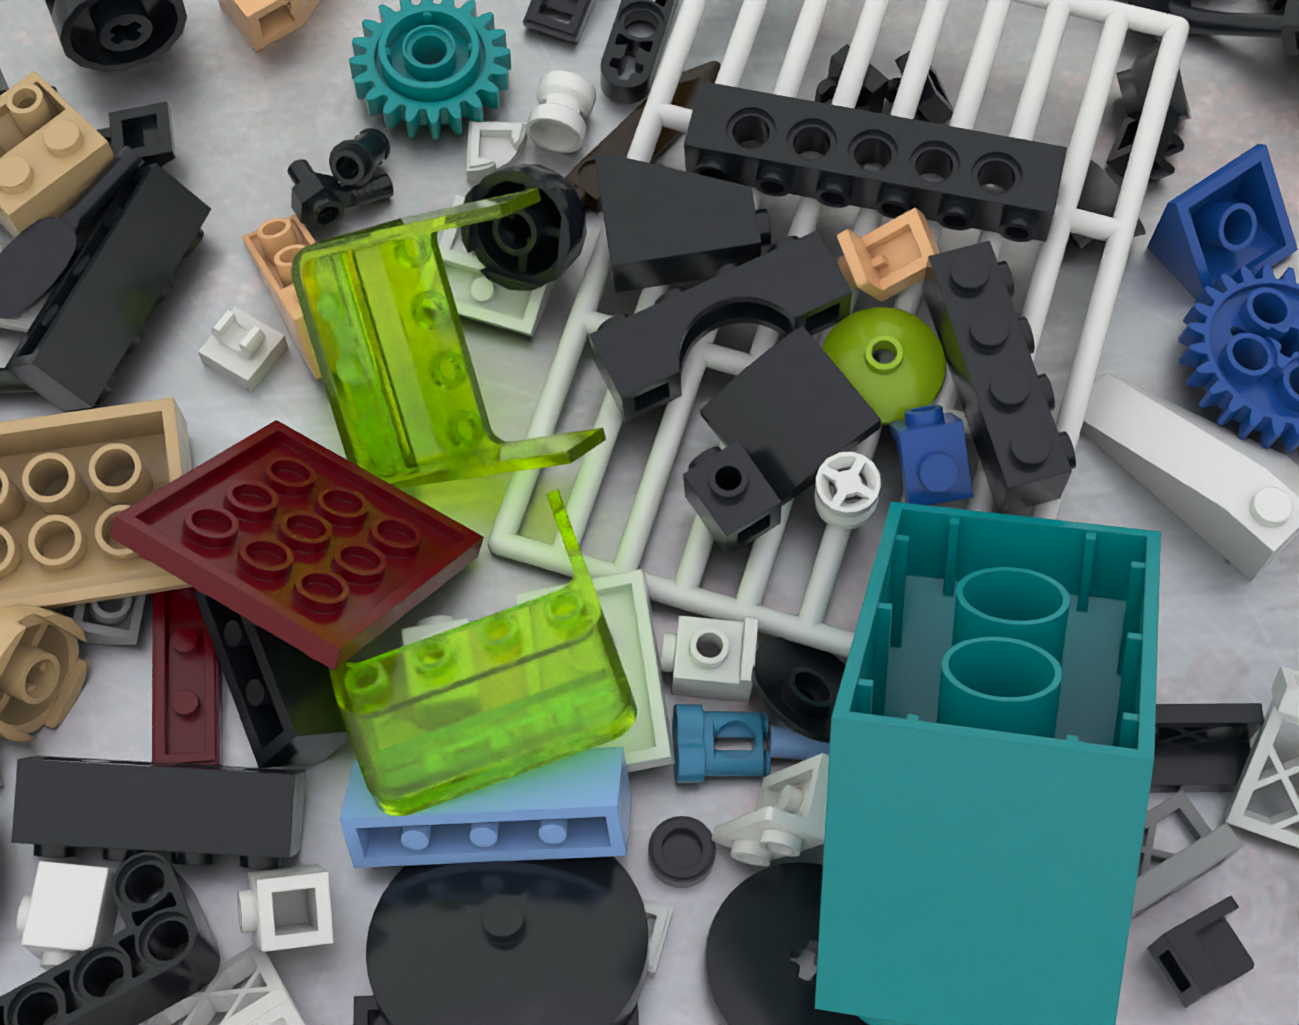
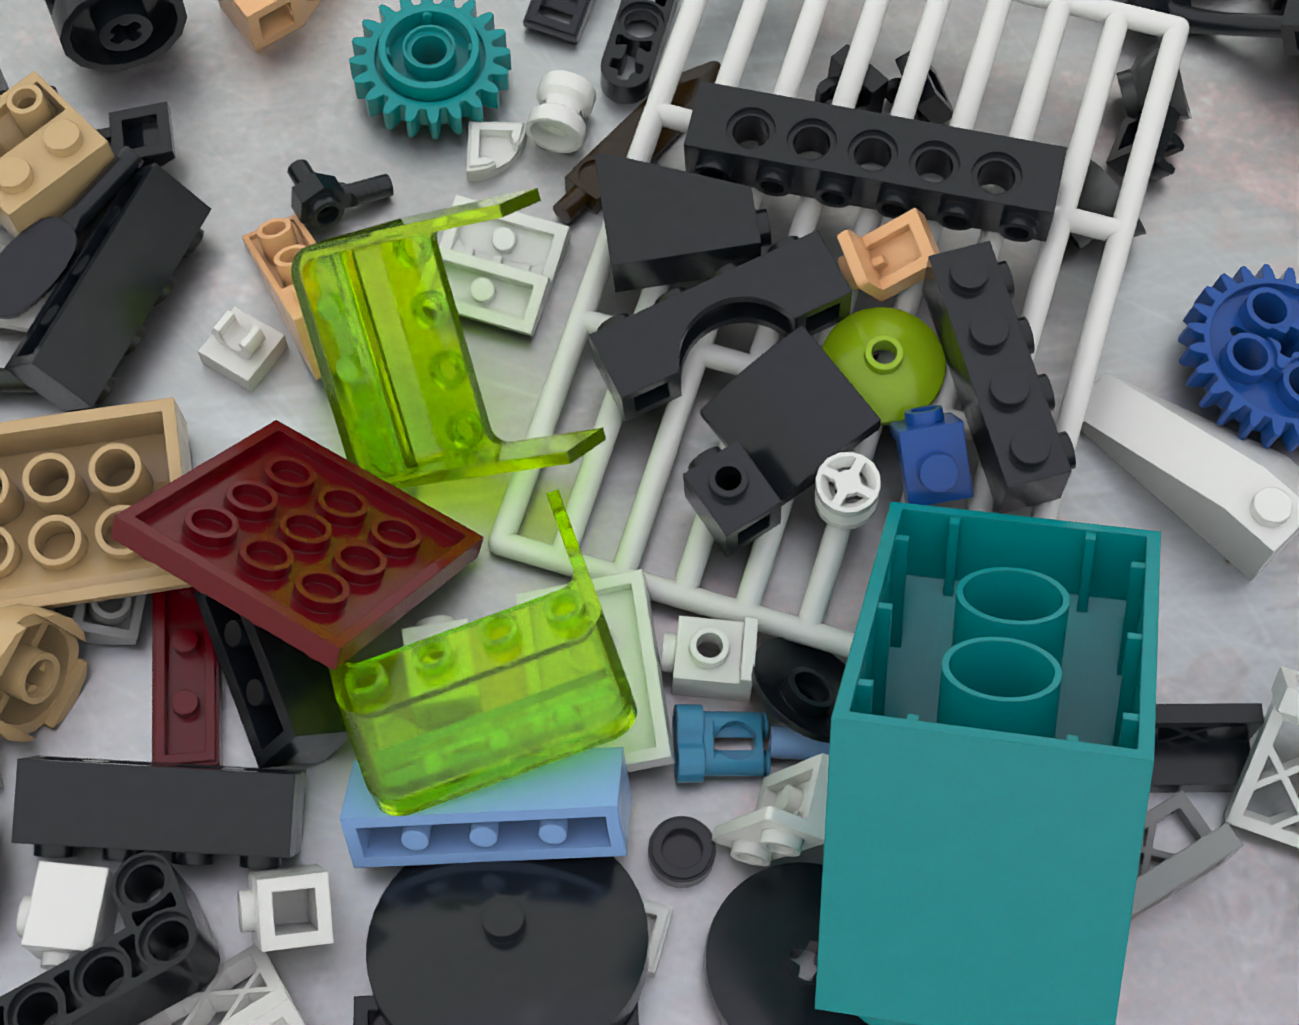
black pin [329,128,390,187] -> none
black cylinder [460,164,587,291] -> none
blue slope [1147,144,1298,300] -> none
black panel [1147,895,1254,1008] -> none

